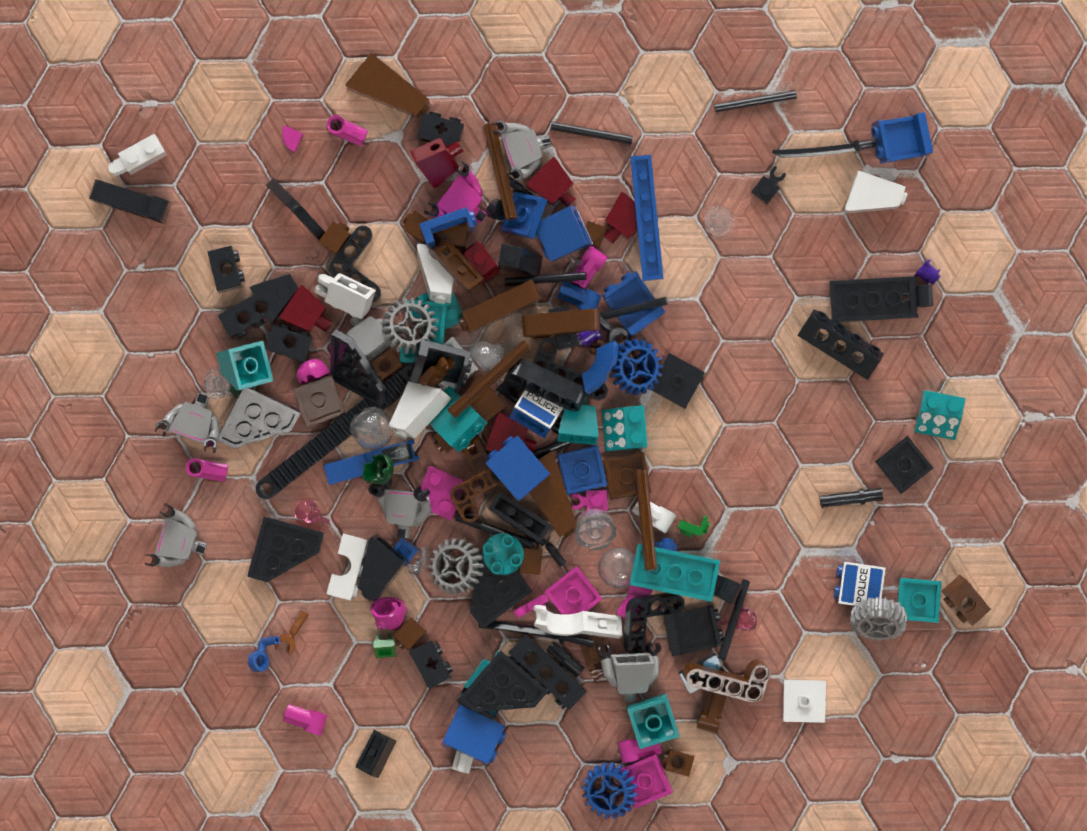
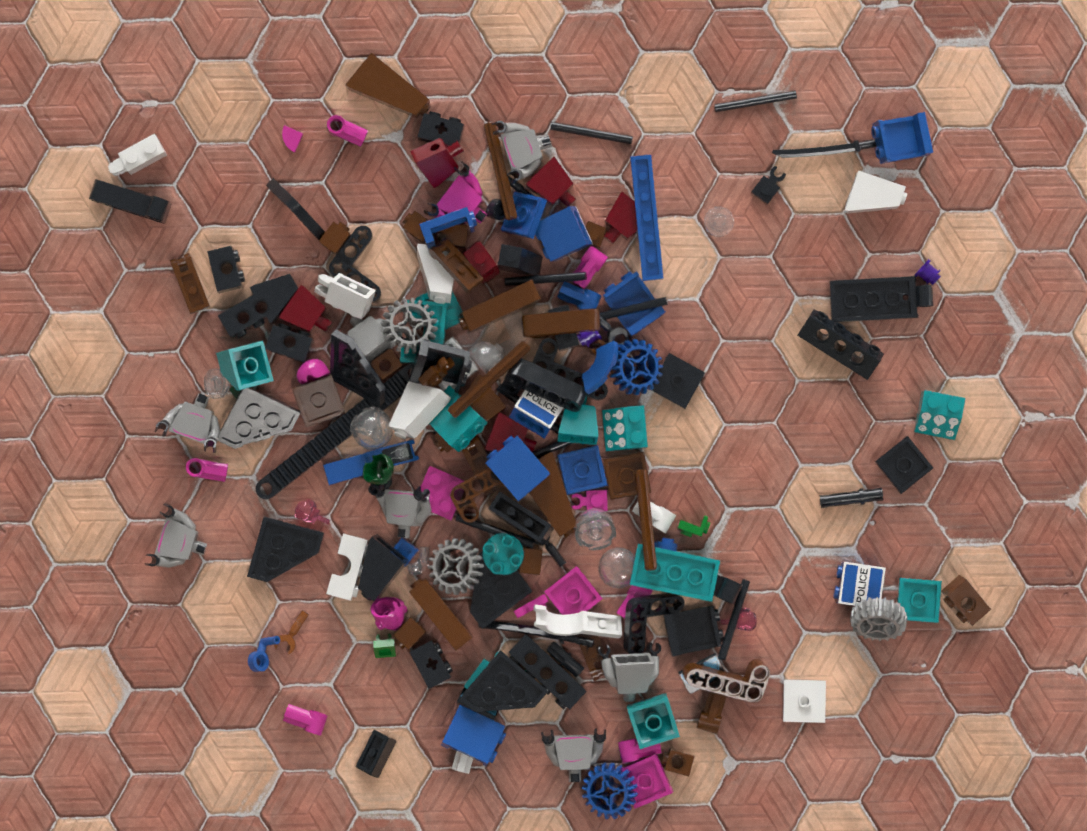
none -> reddish brown plate [170,253,210,314]
none -> reddish brown slope [409,578,473,651]
none -> light grey torso [541,728,606,782]

